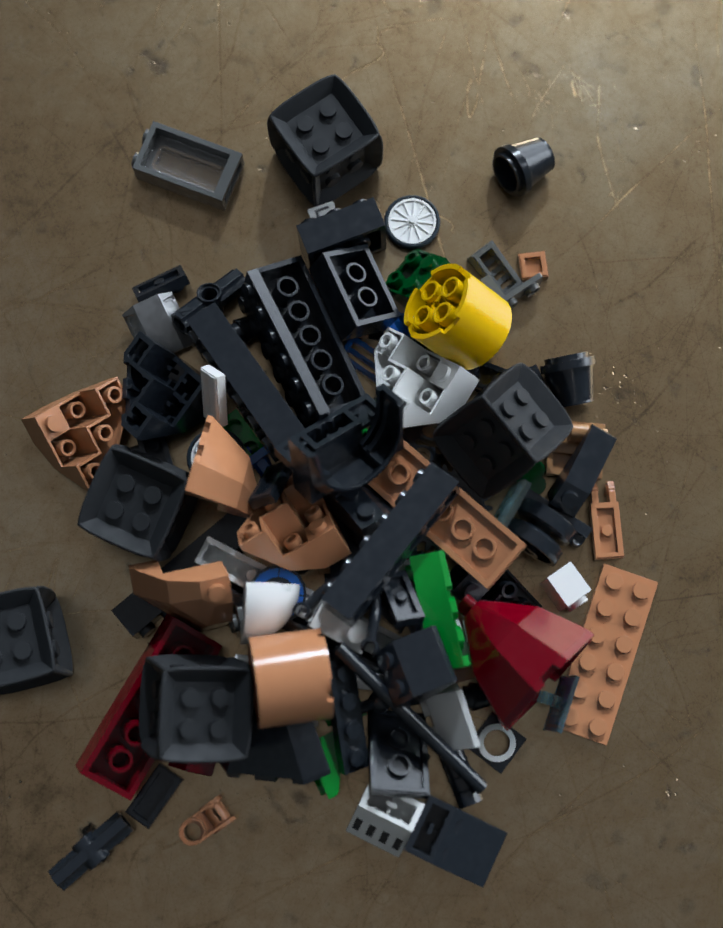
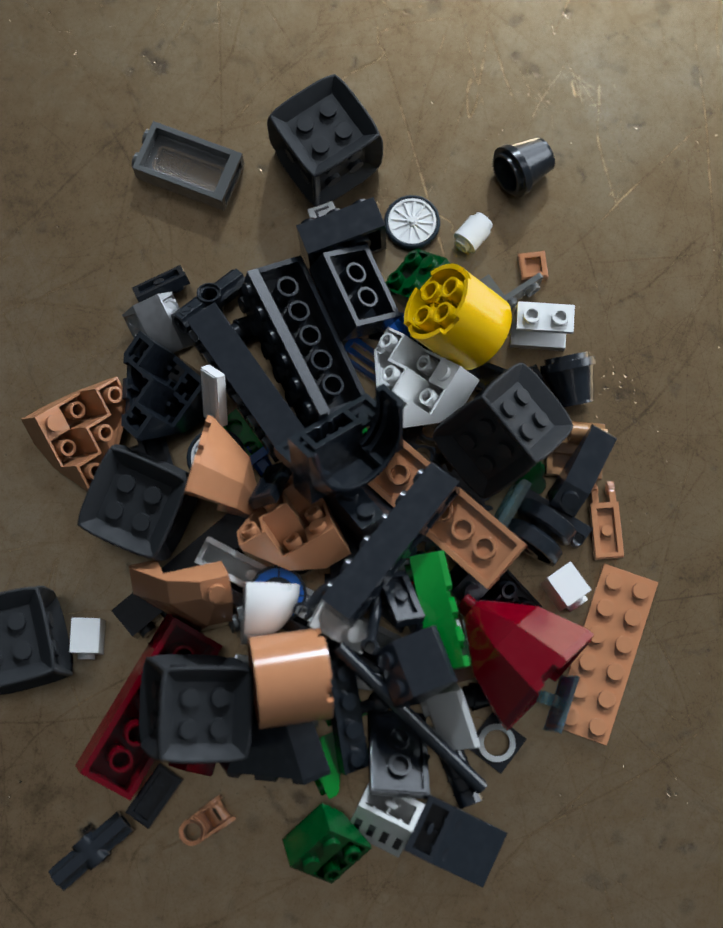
dark grey slope [467,241,523,295] -> none
none -> white brick [69,618,106,660]
none -> dark green slope [282,803,372,884]
none -> white brick [454,212,493,253]
none -> white panel [510,301,575,351]

